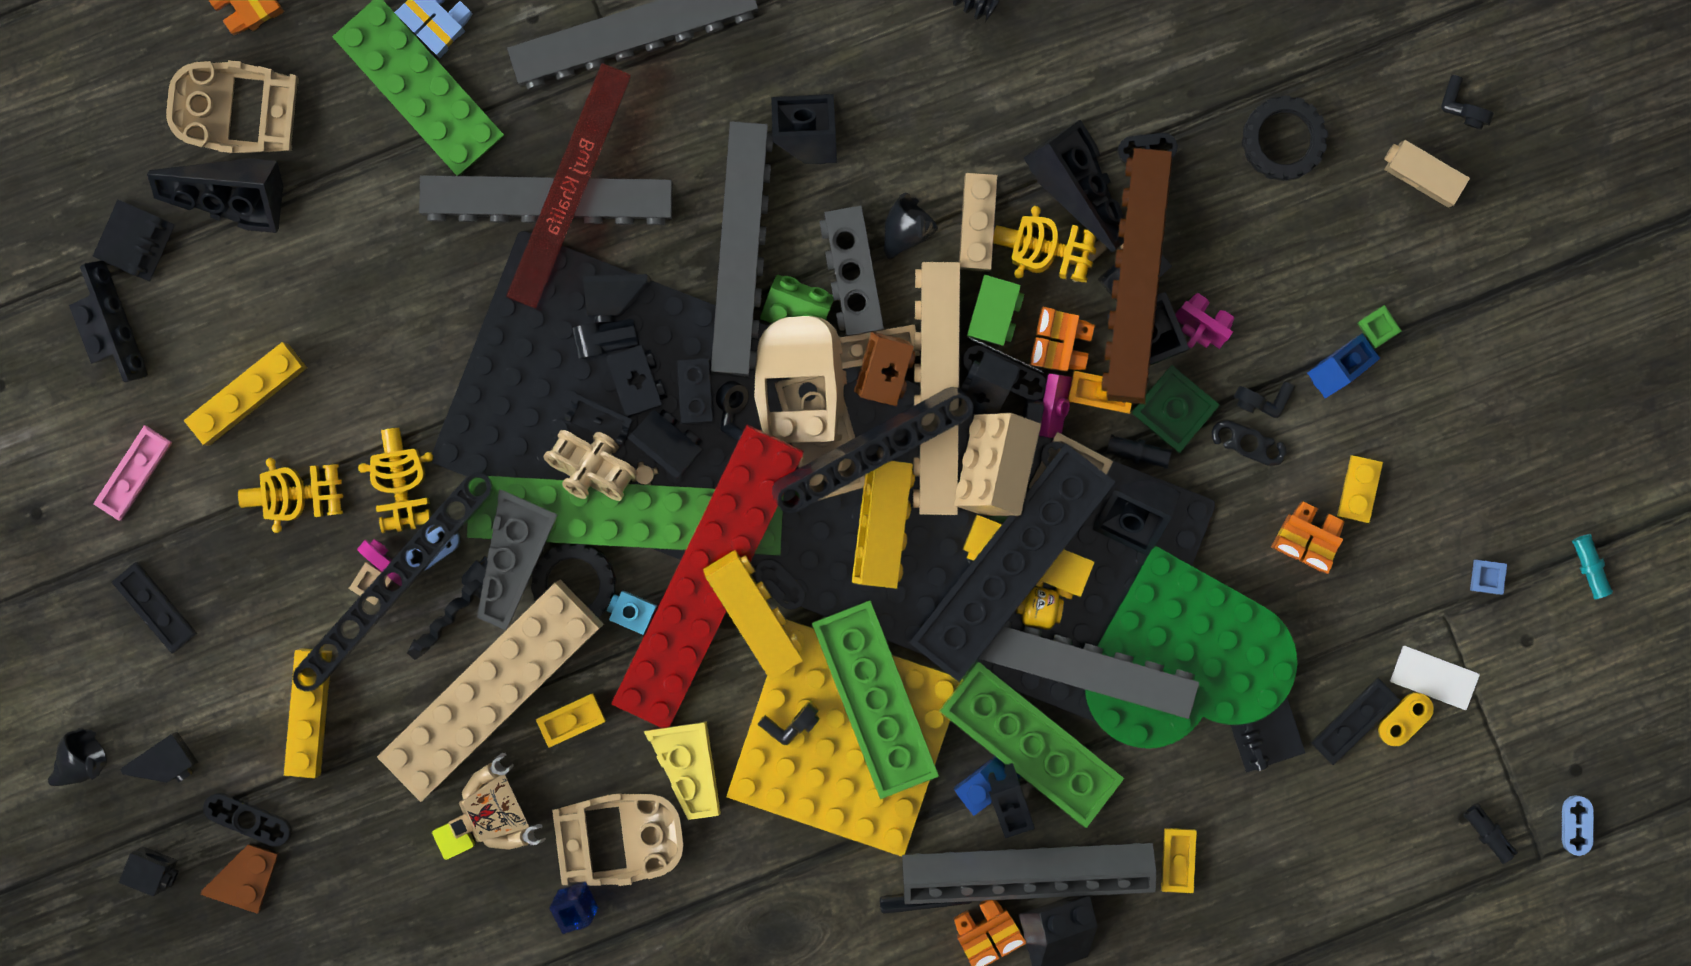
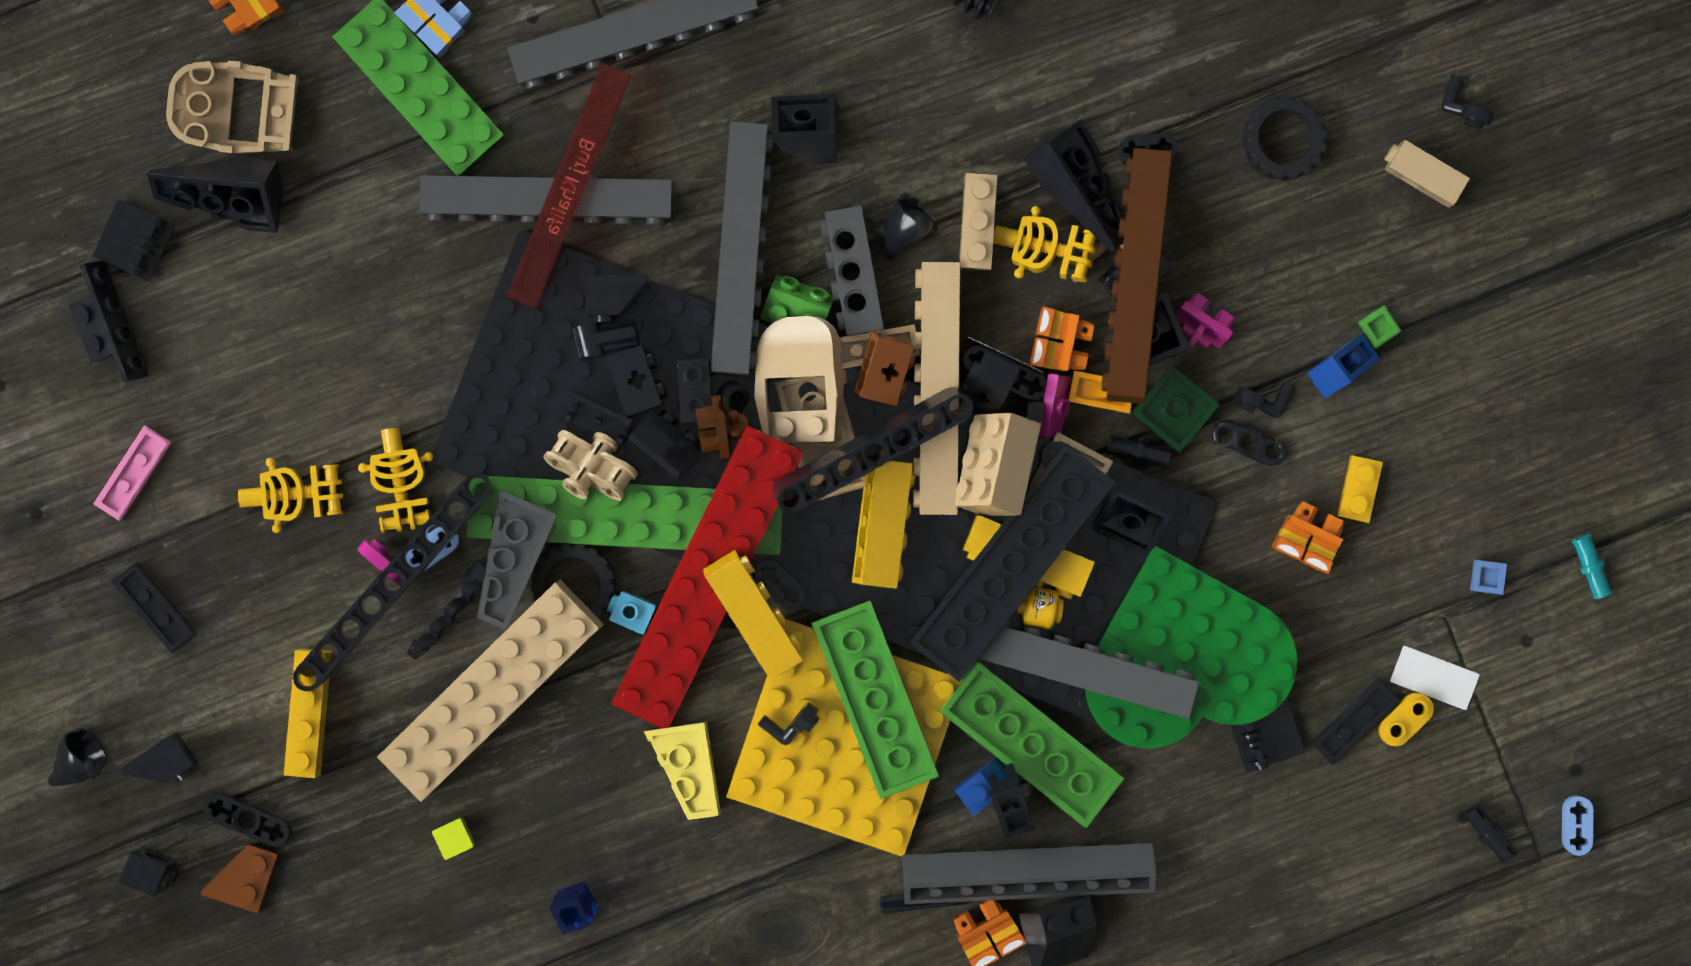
yellow brick [183,342,307,445] -> none
tan plate [349,562,392,605] -> none
tan torso [448,753,546,850] -> none
yellow plate [536,693,606,748] -> none
tan slope [552,793,683,886] -> none
tan piece [632,461,658,485] -> none
bright green brick [966,275,1024,347] -> none
yellow plate [1161,828,1197,893] -> none
none -> reddish brown hips [695,395,748,459]

